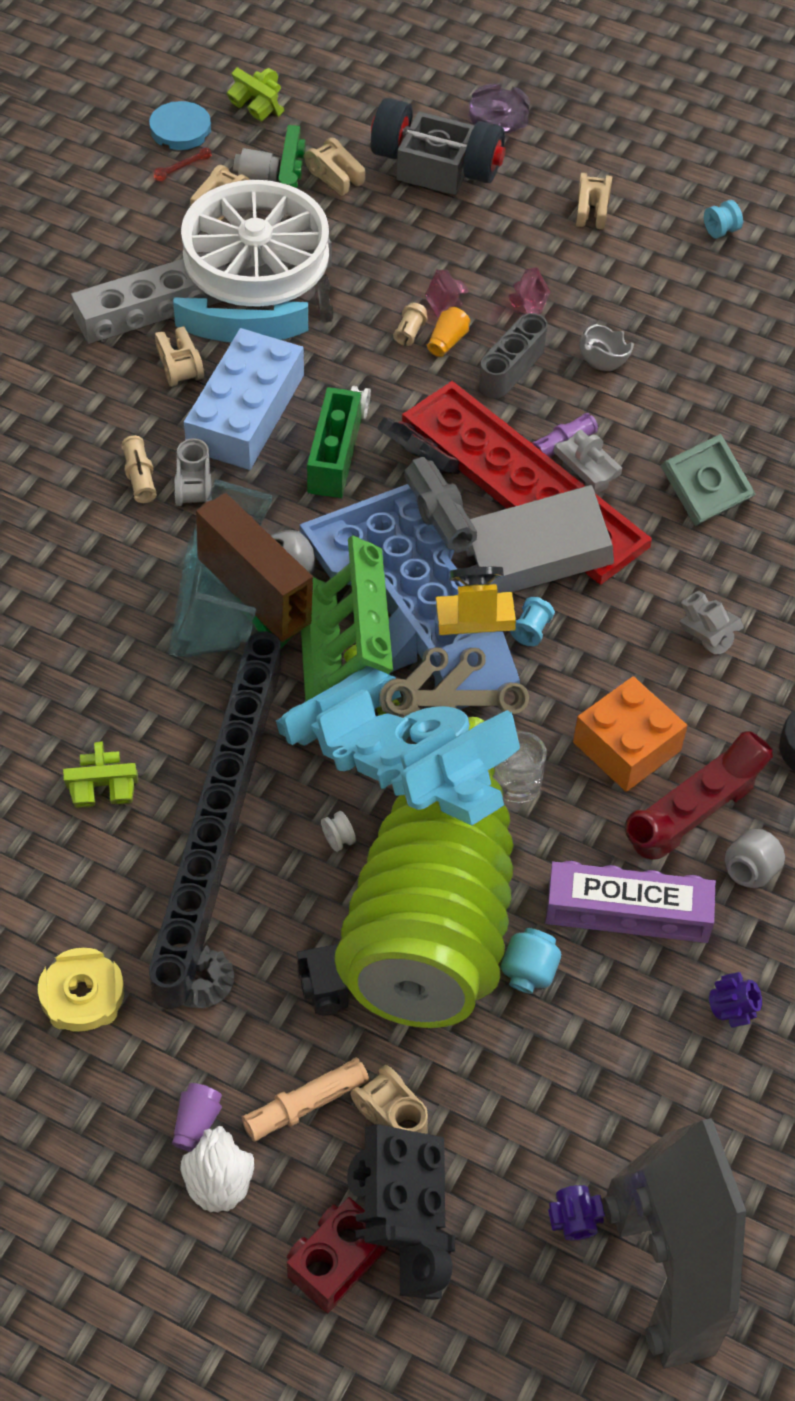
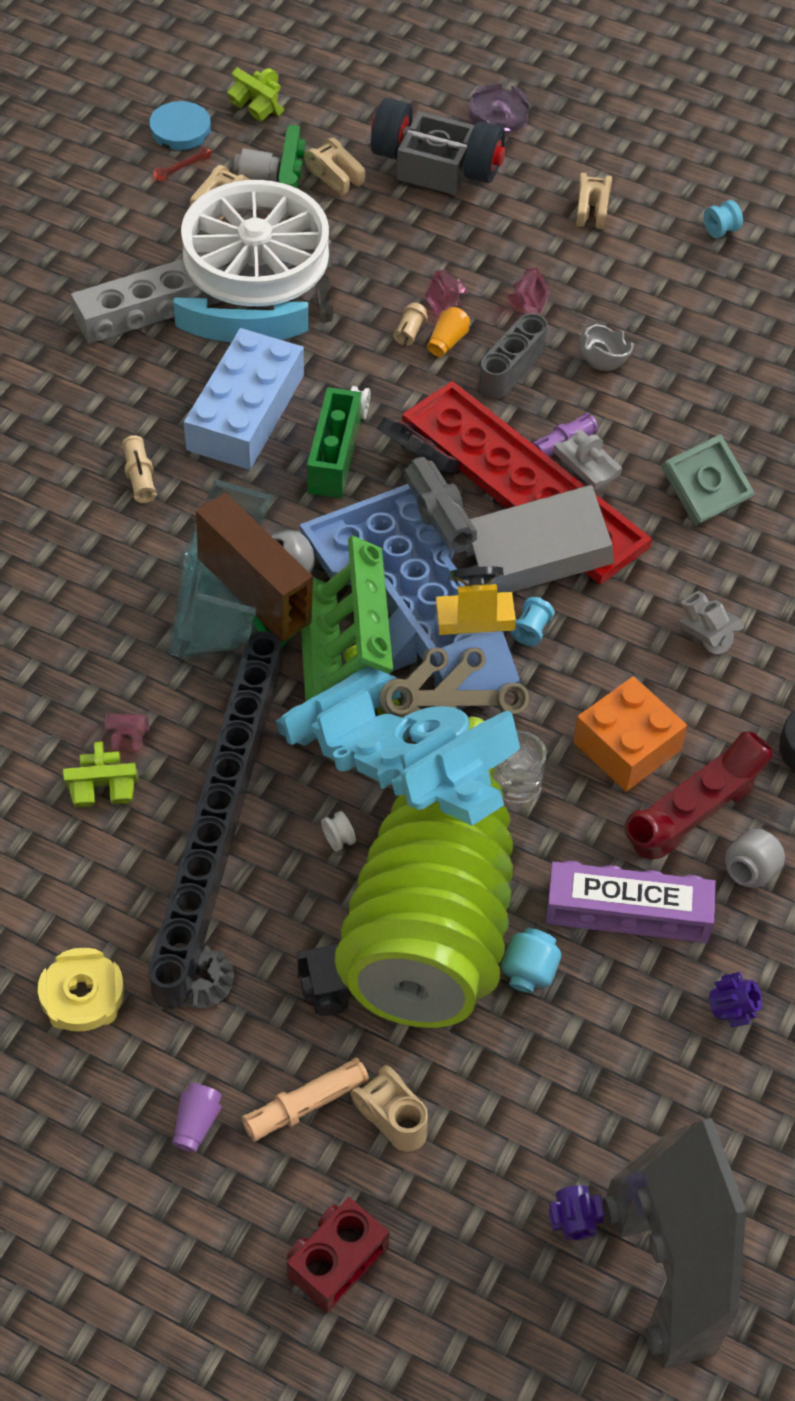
tan piece [155,326,204,386] -> none
light grey piece [175,438,212,506] -> none
white hair [180,1126,254,1212] -> none
black plate [347,1124,455,1300] -> none
none -> clear pink tile [105,713,149,751]

